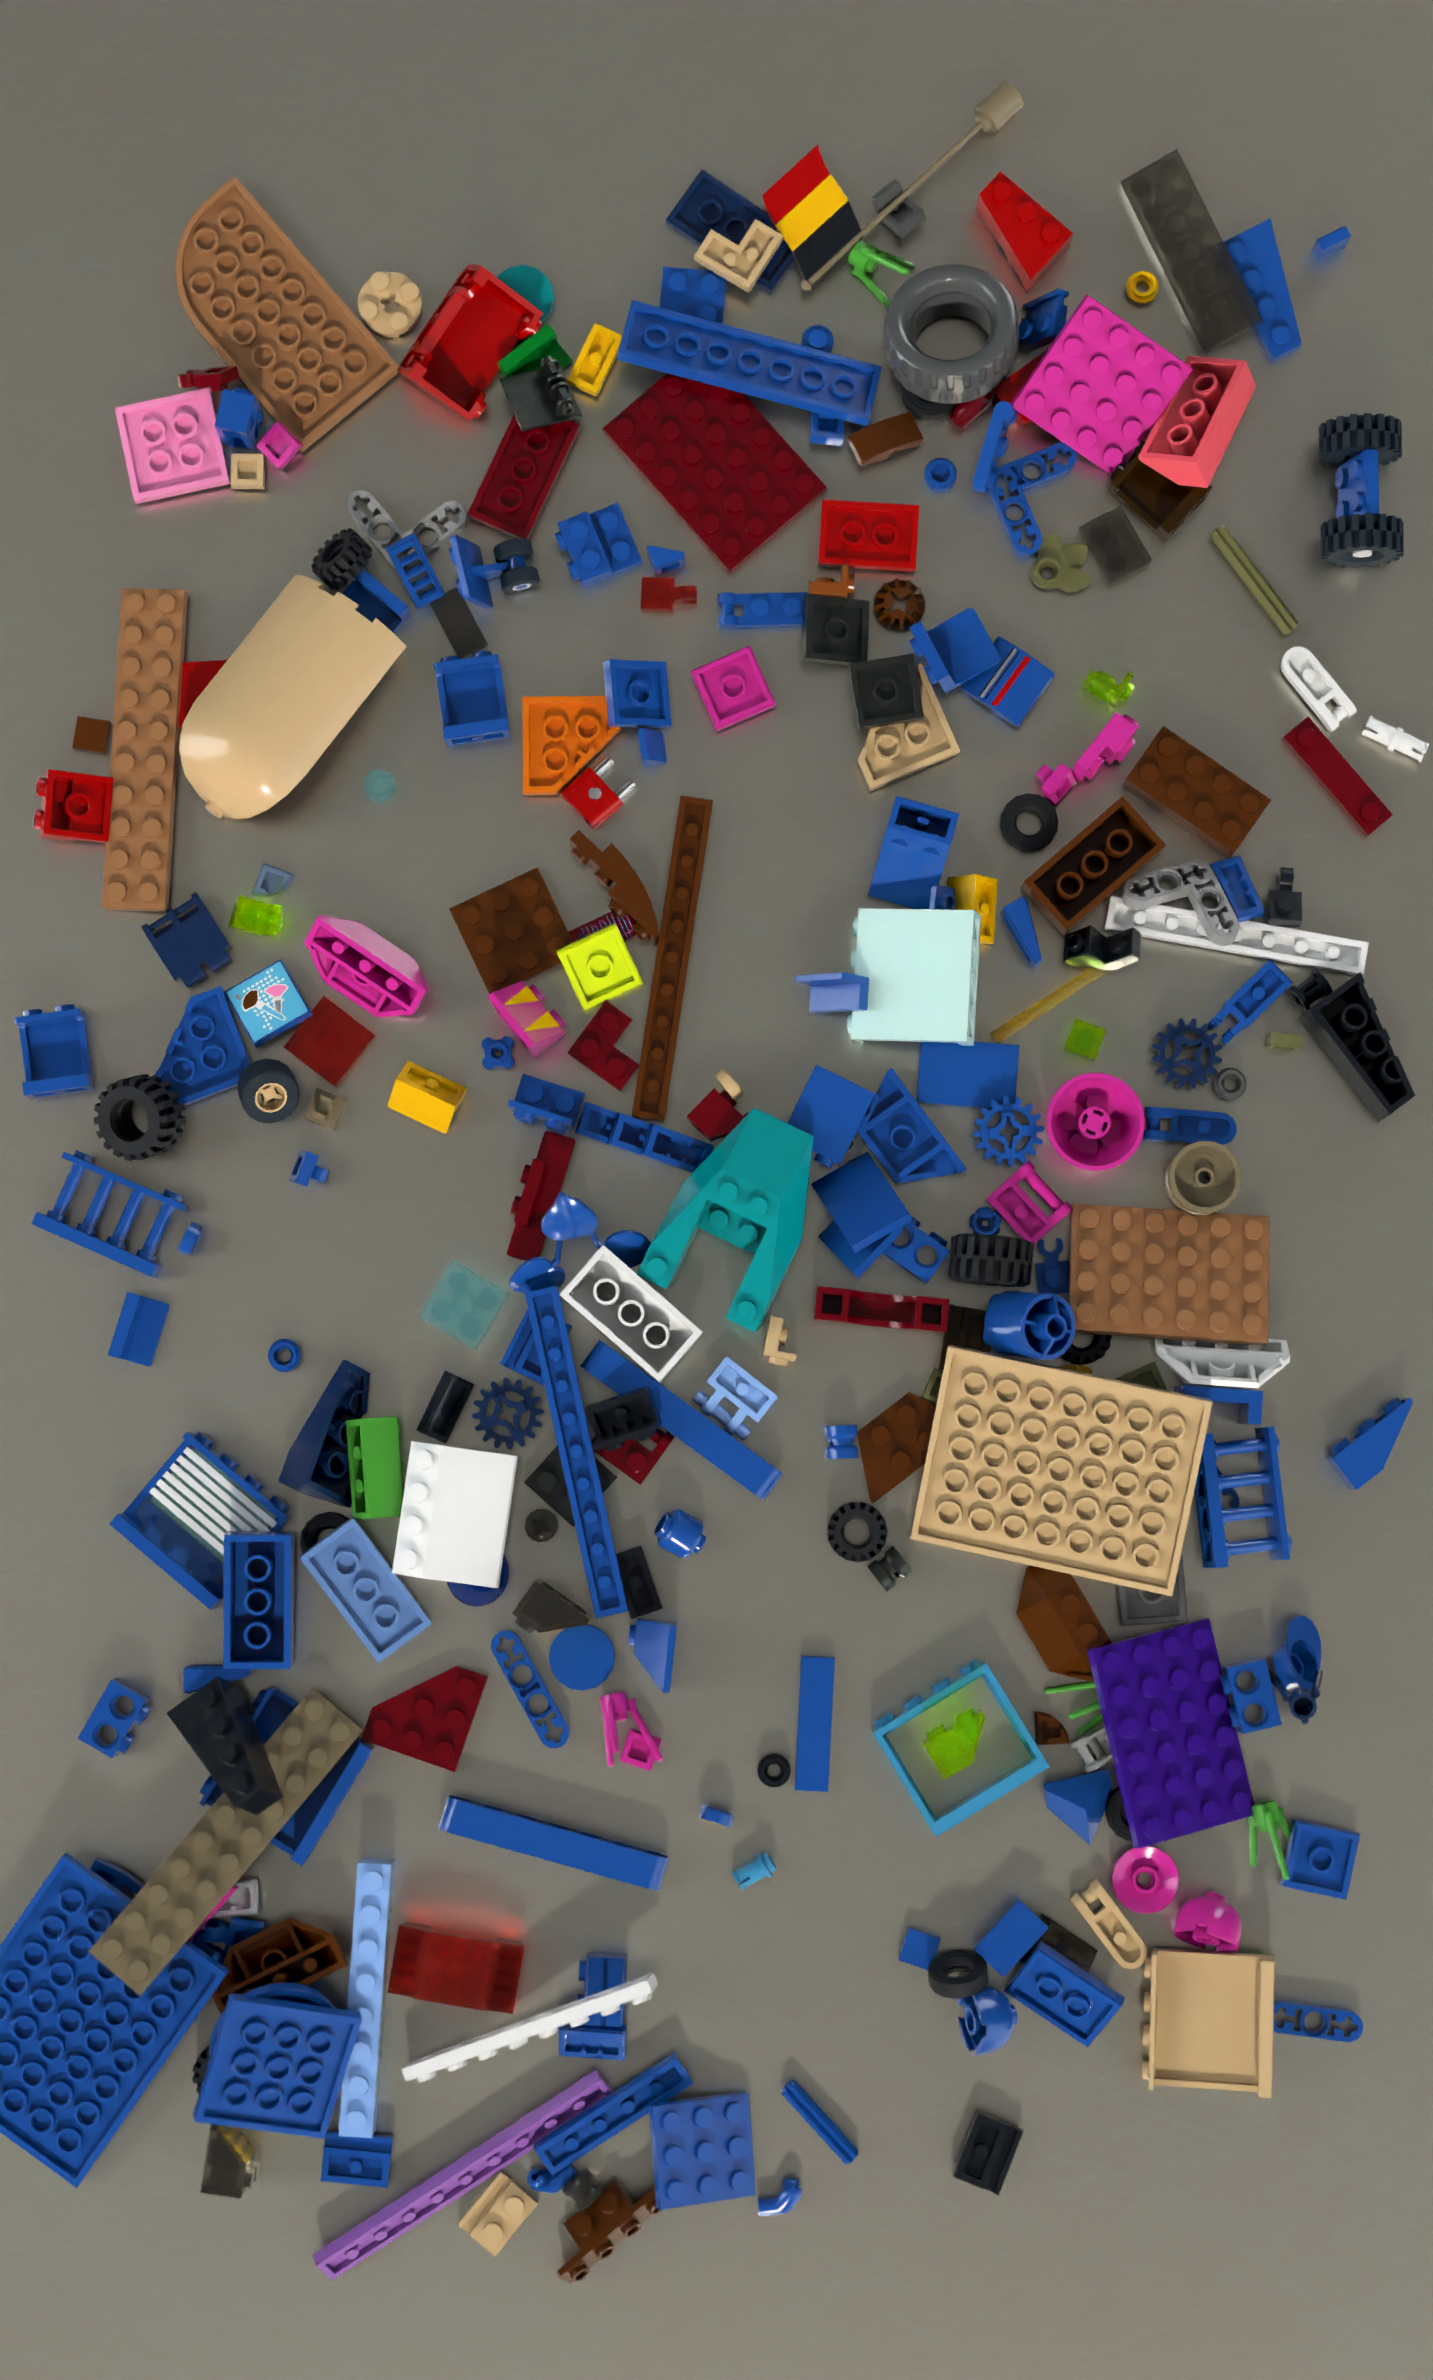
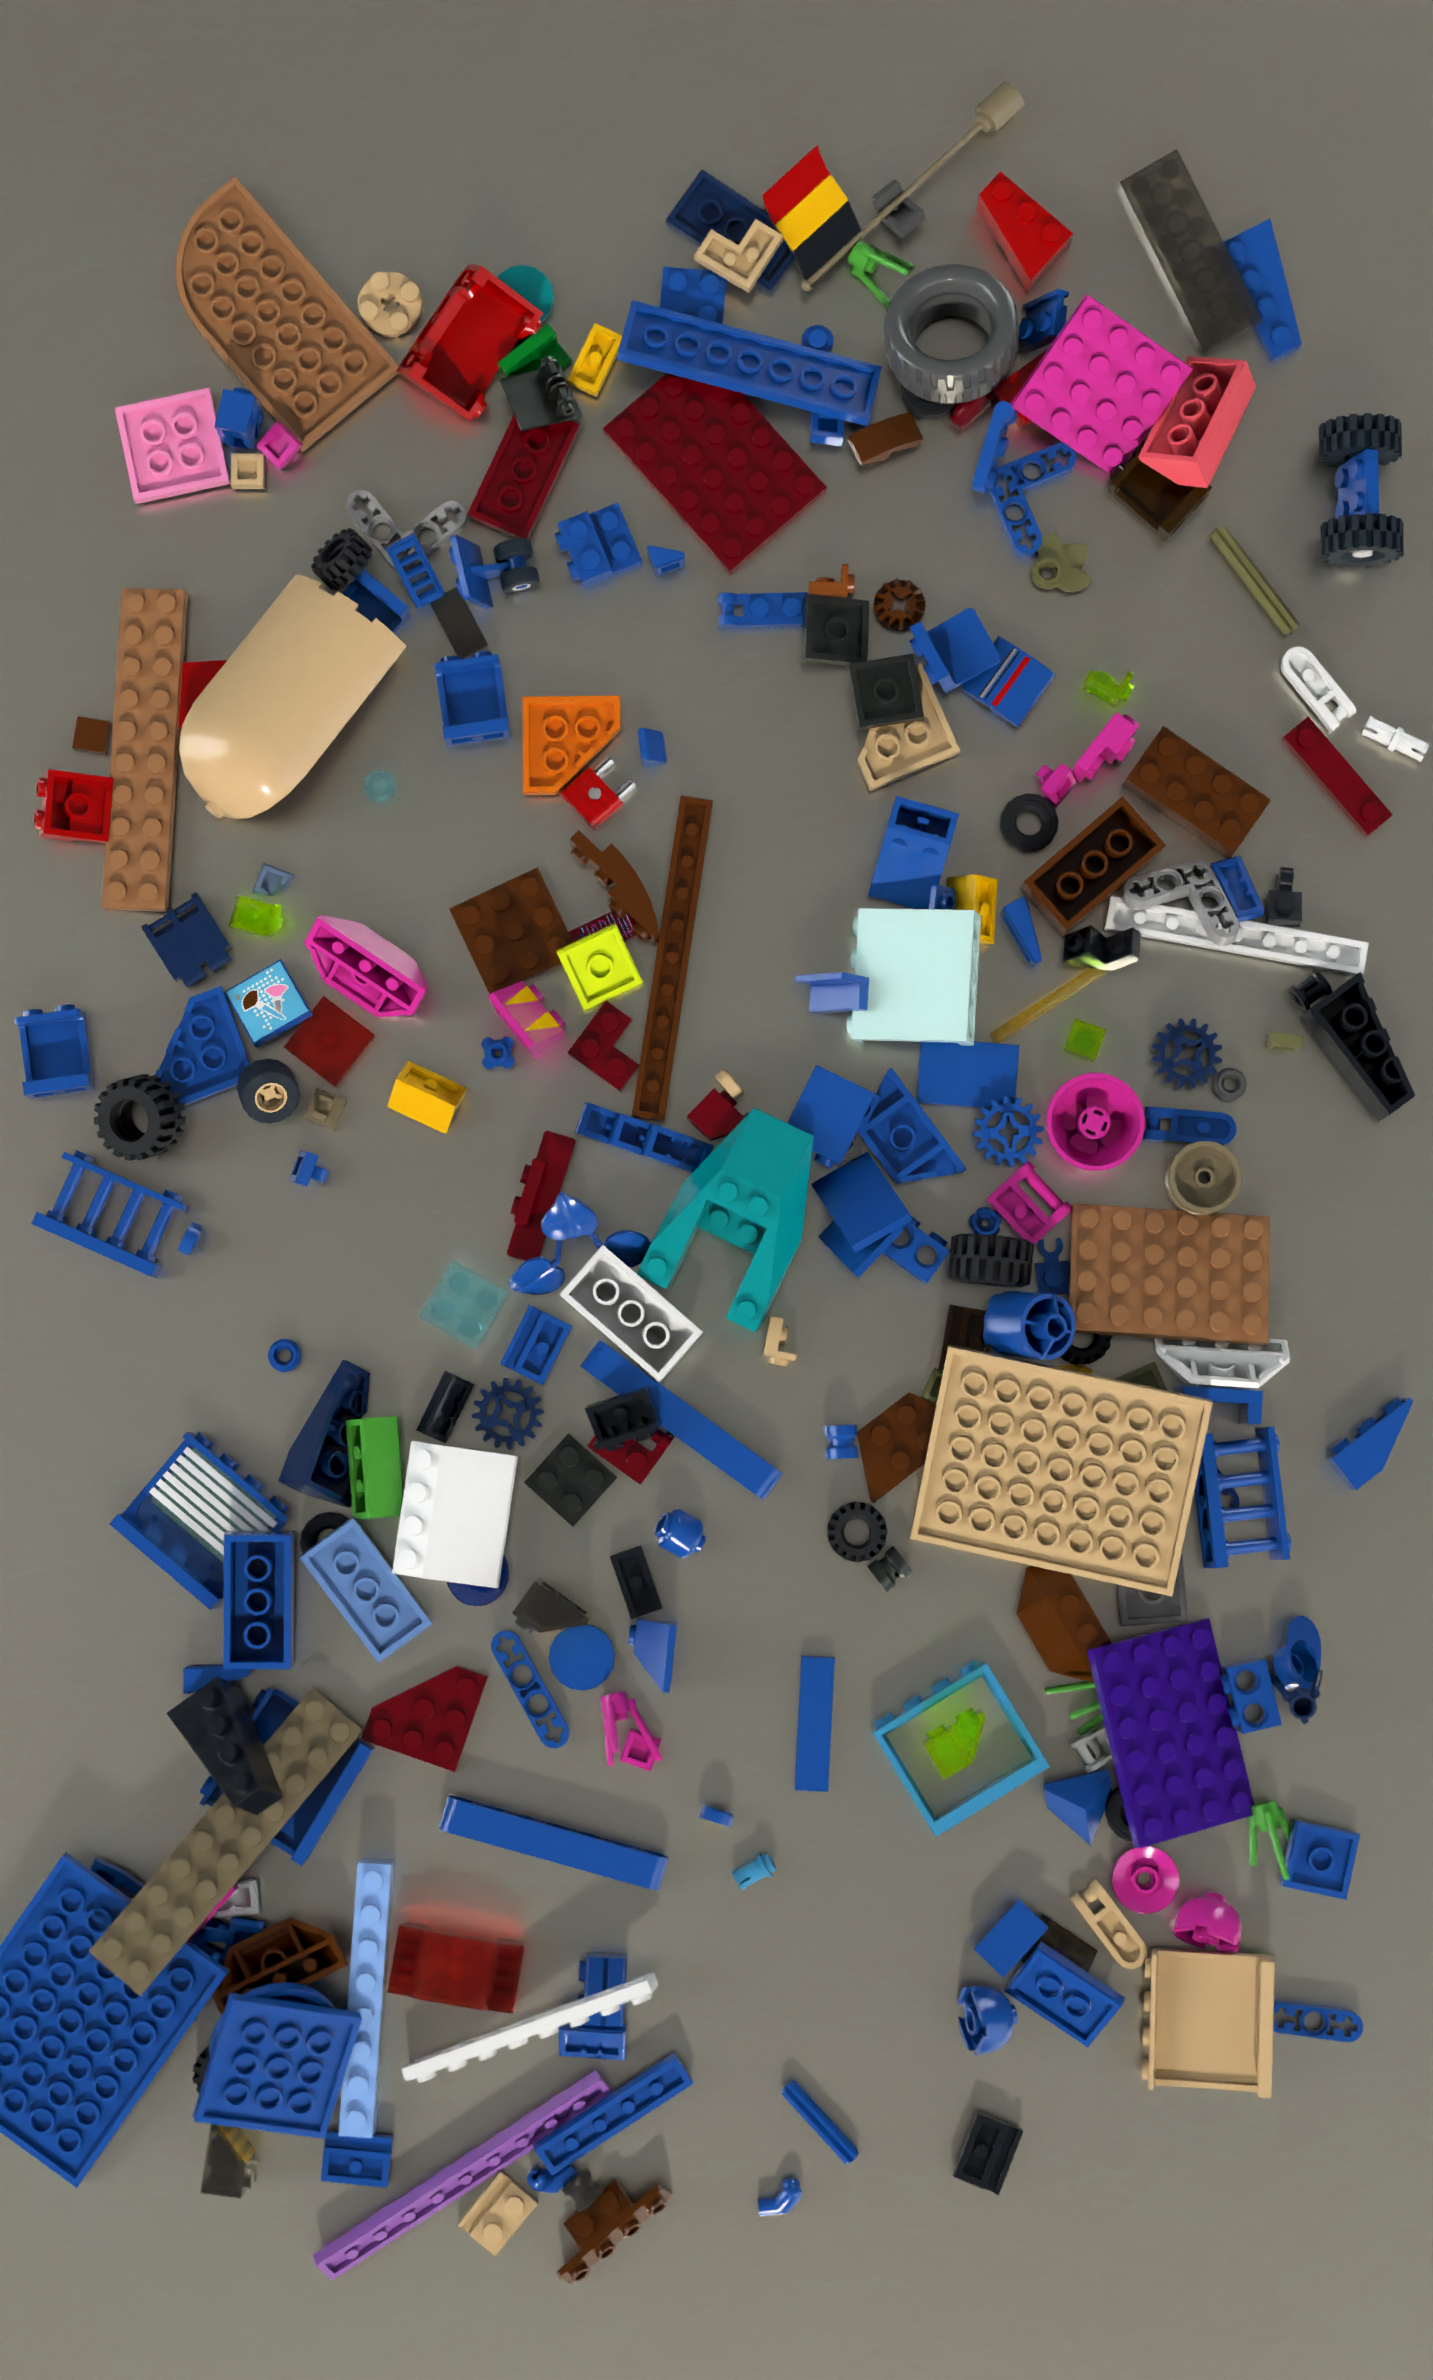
blue brick [77,1678,151,1758] -> none
blue panel [108,1292,170,1367] -> none
dark red plate [177,366,239,392] -> none
blue bracket [508,1074,586,1135] -> none
blue plate [525,1286,628,1619] -> none
clear smoke wheel [525,1509,559,1542] -> none
blue plate [603,659,671,728] -> none
clear red plate [641,577,697,613] -> none
blue plate [649,2091,756,2210] -> none
dark pink plate [690,646,776,732] -> none
light blue plate [692,1356,778,1441] -> none
black plate [757,1753,791,1787] -> none
dark red arch [813,1286,950,1334] -> none
red plate [818,499,919,572] -> none
blue tile [898,1927,941,1970] -> none
blue tile [924,458,957,493] -> none
black tyre [928,1950,988,1999] -> none
reddish brown tile [1033,1711,1070,1745] -> none
clear smoke plate [1078,505,1152,586] -> none
yellow plate [1126,271,1159,304] -> none
blue hinge [1208,960,1293,1045] -> none
blue tile [1312,226,1351,261] -> none

